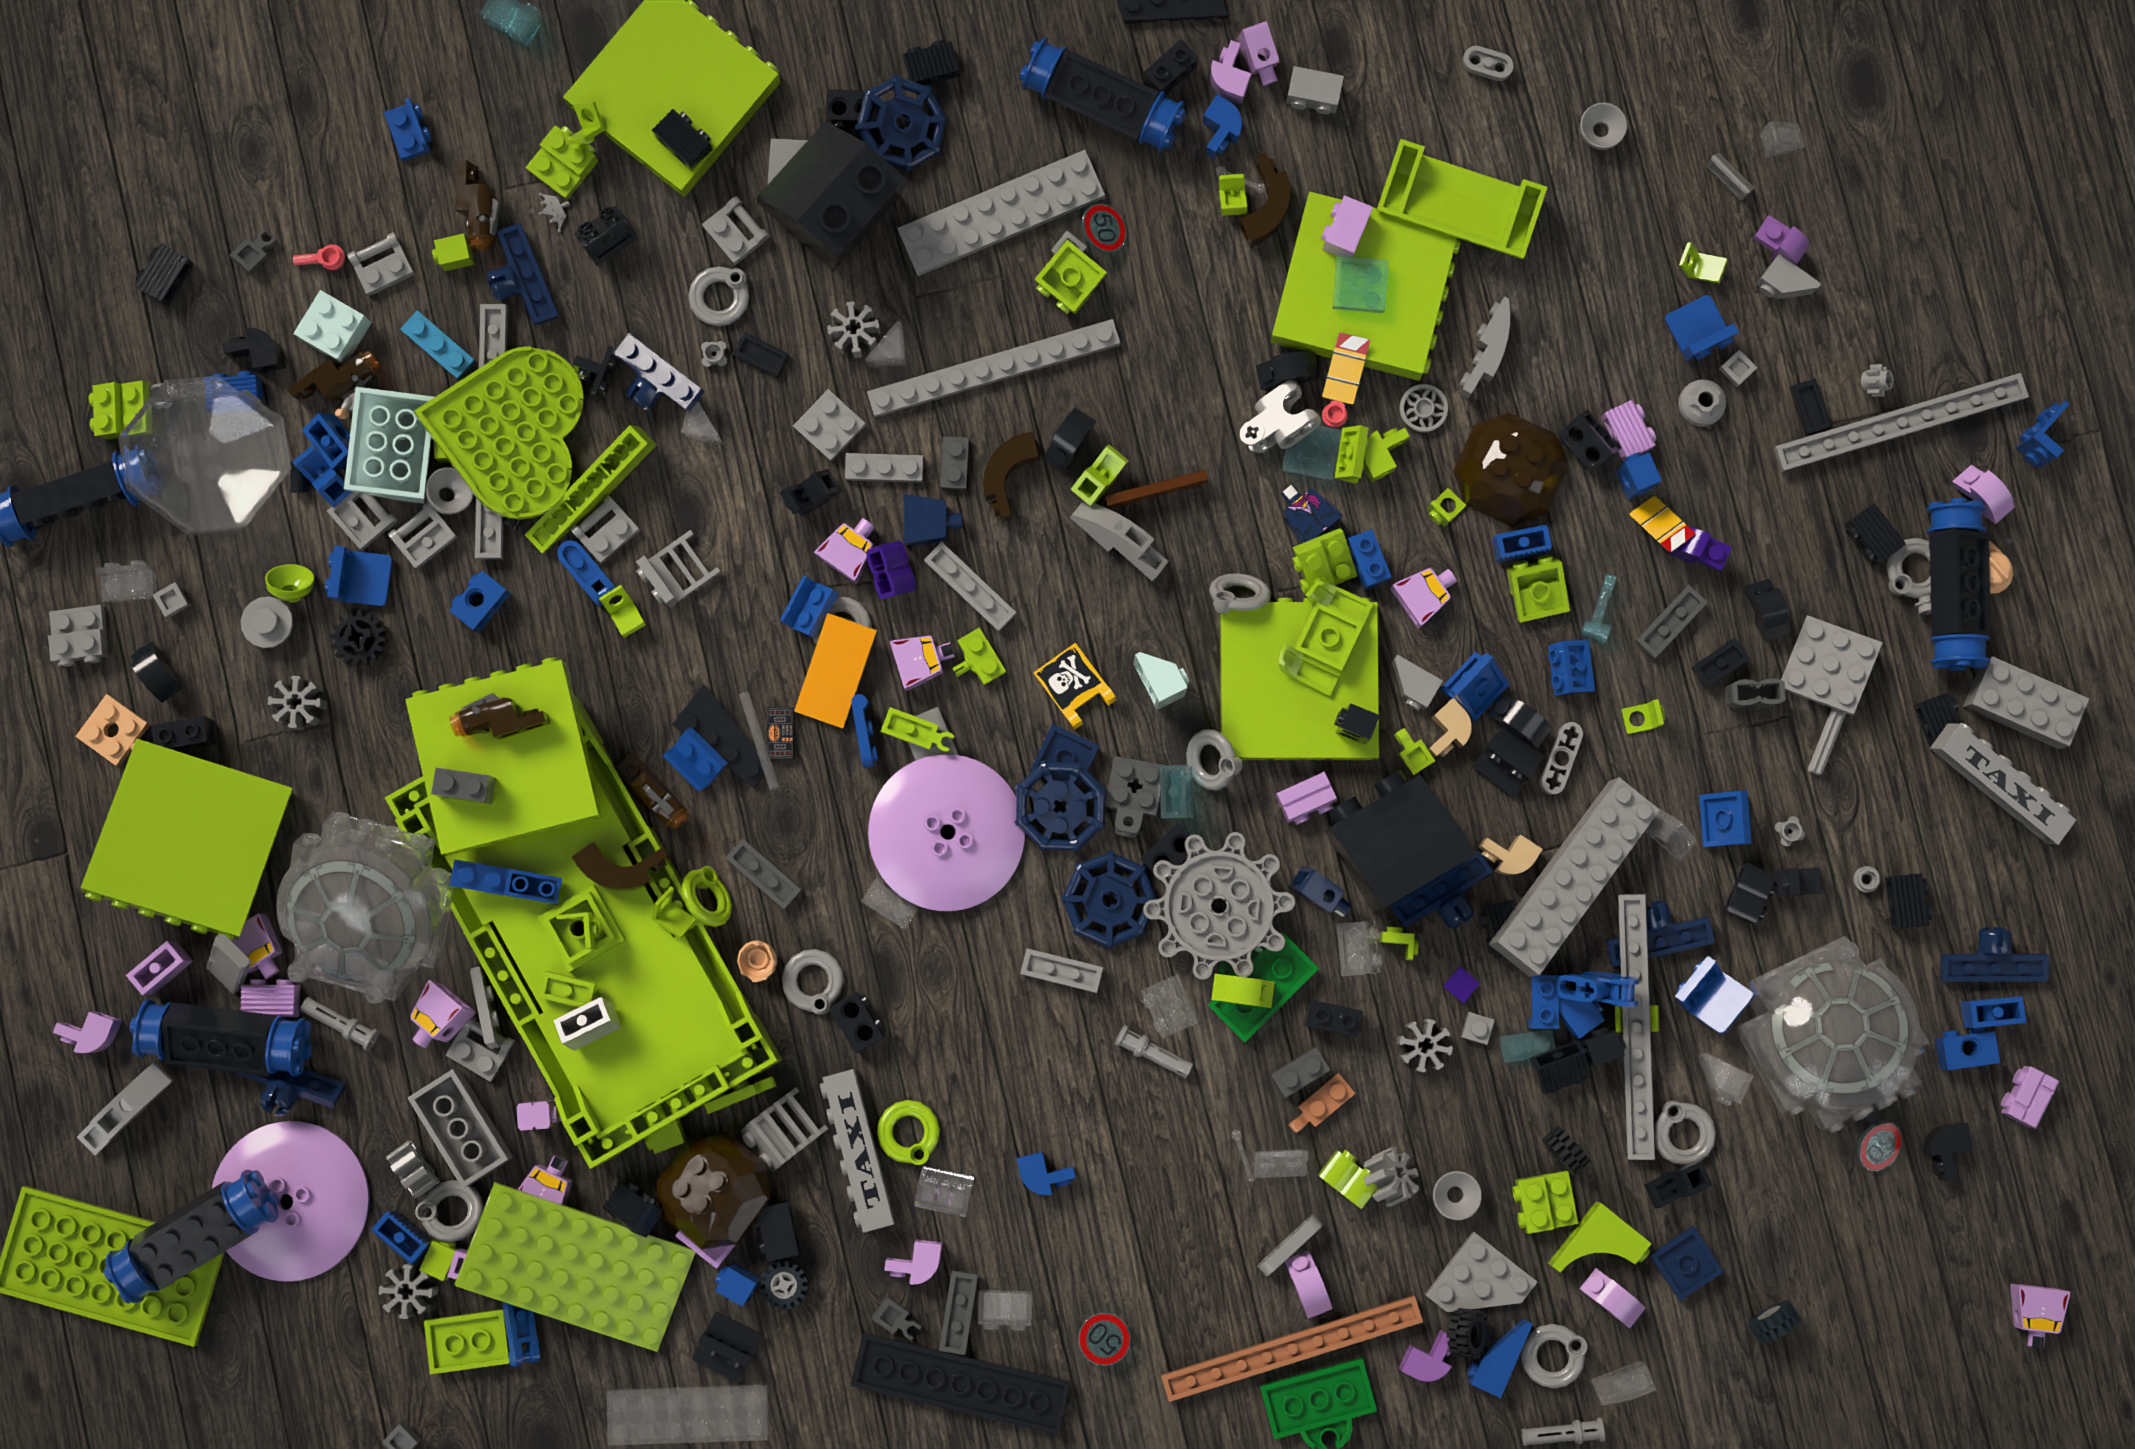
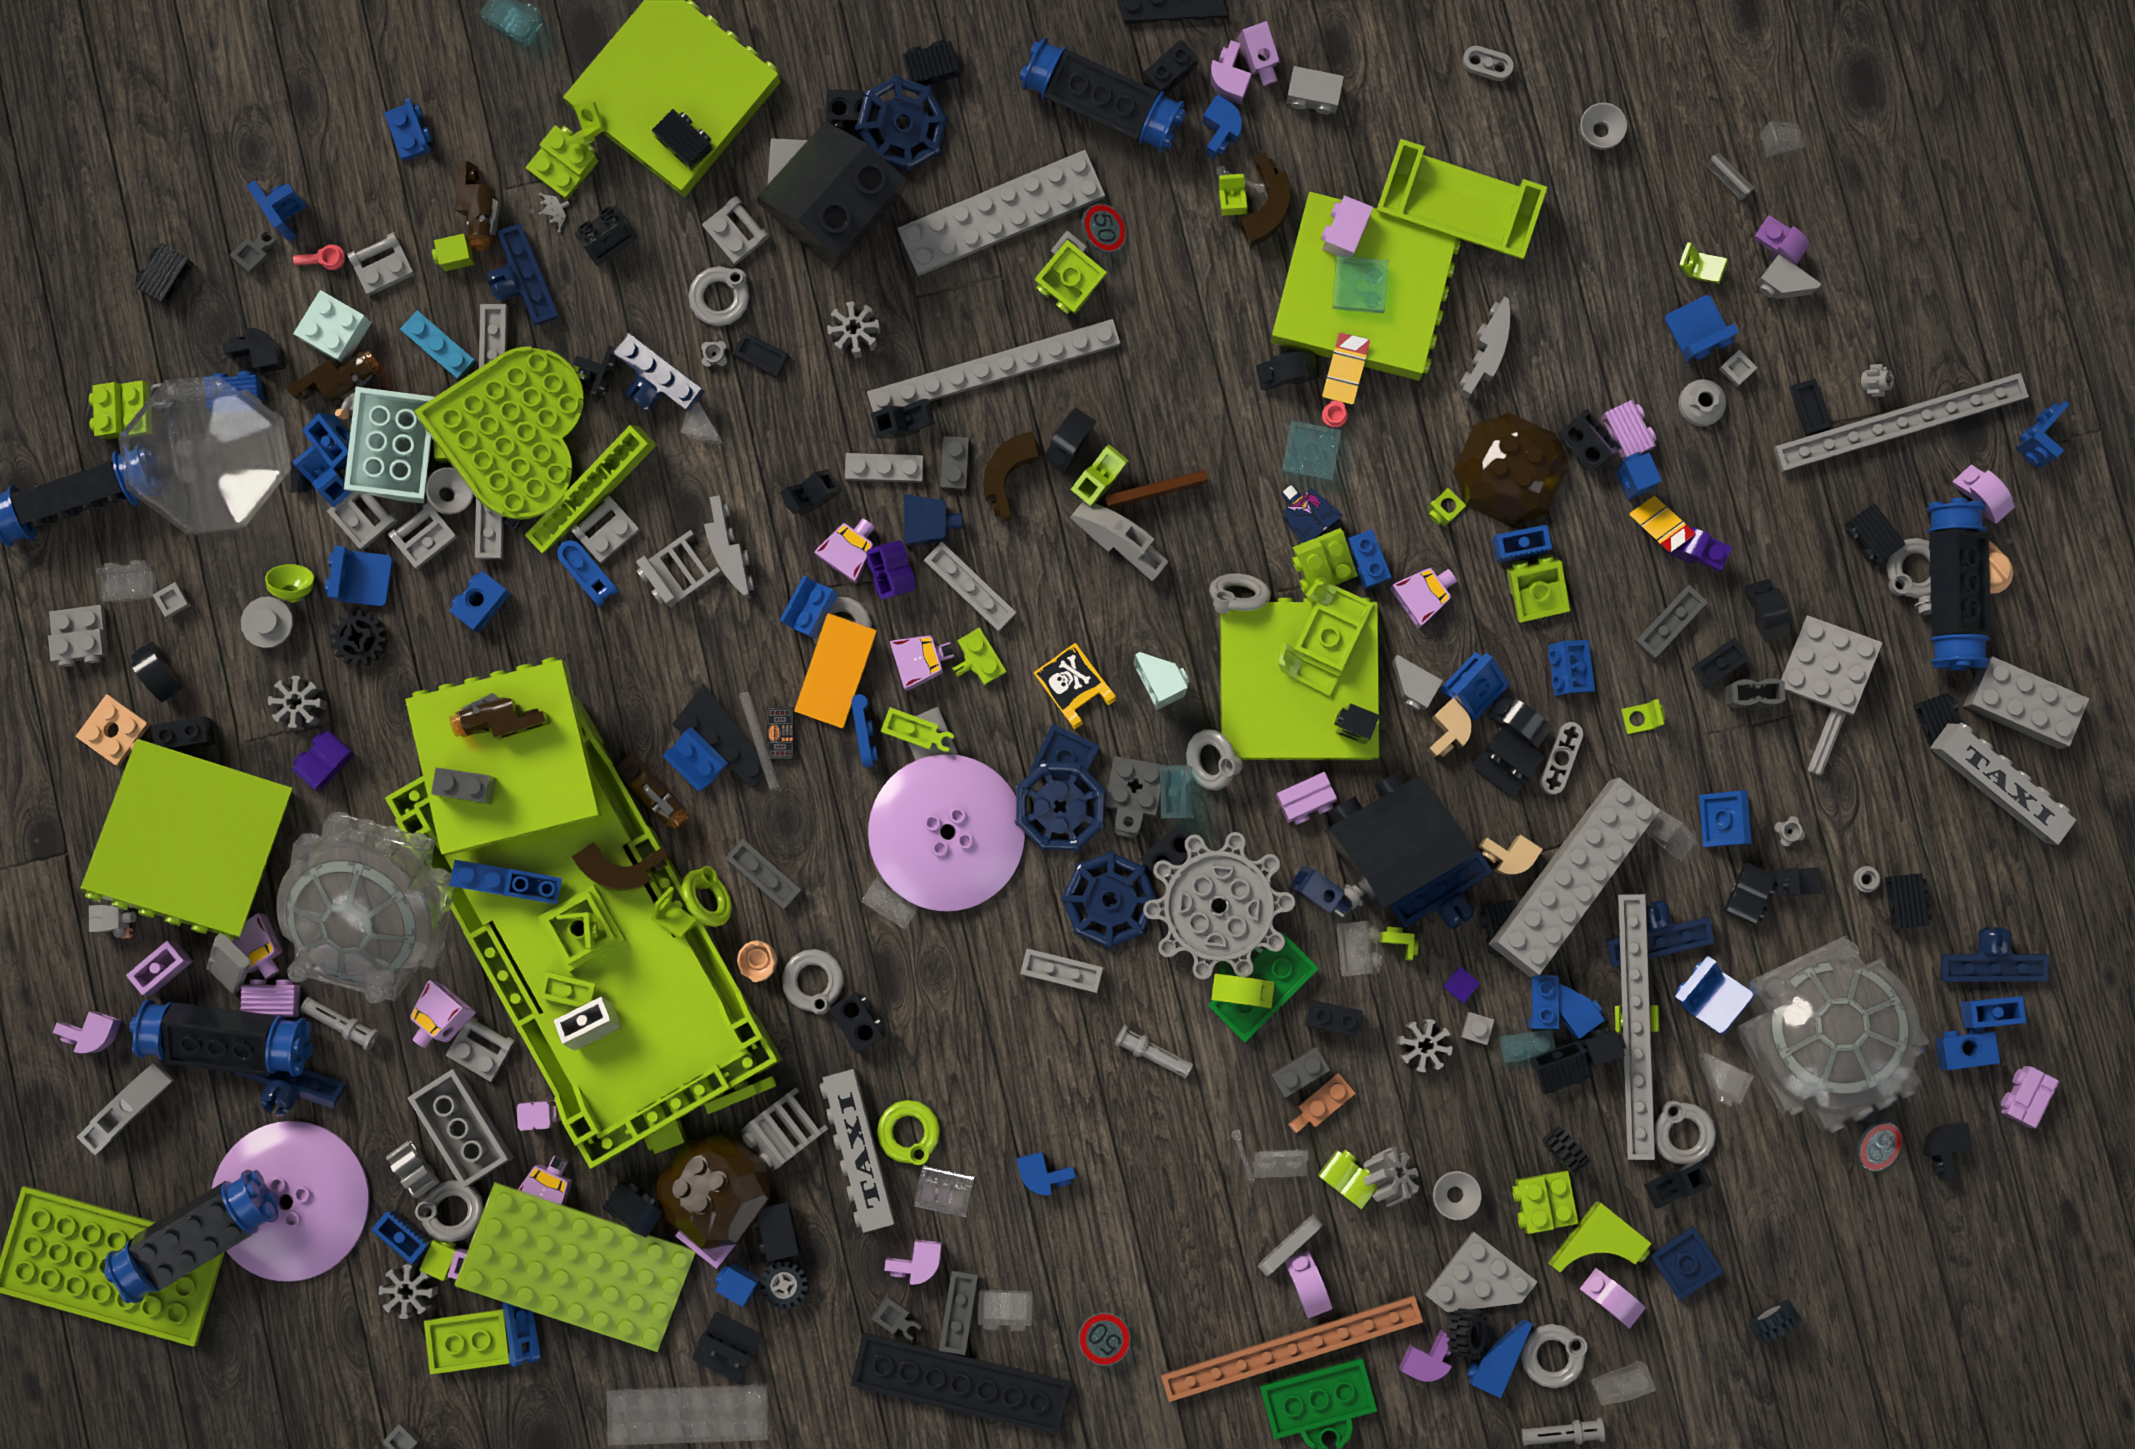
light grey plate [470,966,500,1049] -> none
lime bracket [599,585,646,638] -> none
light grey plate [793,389,866,462] -> none
clear slope [865,321,907,368] -> none
clear bracket [1142,974,1199,1038] -> none
piece [1240,380,1321,453] -> none
lime bracket [1334,425,1369,484] -> none
lime brick [1364,428,1410,483] -> none
lime plate [1394,728,1435,775] -> none
light grey wheel [1399,384,1448,433] -> none
blue piece [1556,971,1639,1007] -> none
clear light blue brick [1581,574,1617,645] -> none
lavender torso [2010,1283,2070,1348] -> none
none -> light grey piece [89,905,136,938]
none -> blue bracket [247,181,307,242]
none -> dark purple brick [292,731,355,792]
none -> light grey slope [704,495,754,599]
none -> black brick [871,399,935,439]
none -> light grey plate [1342,885,1364,909]

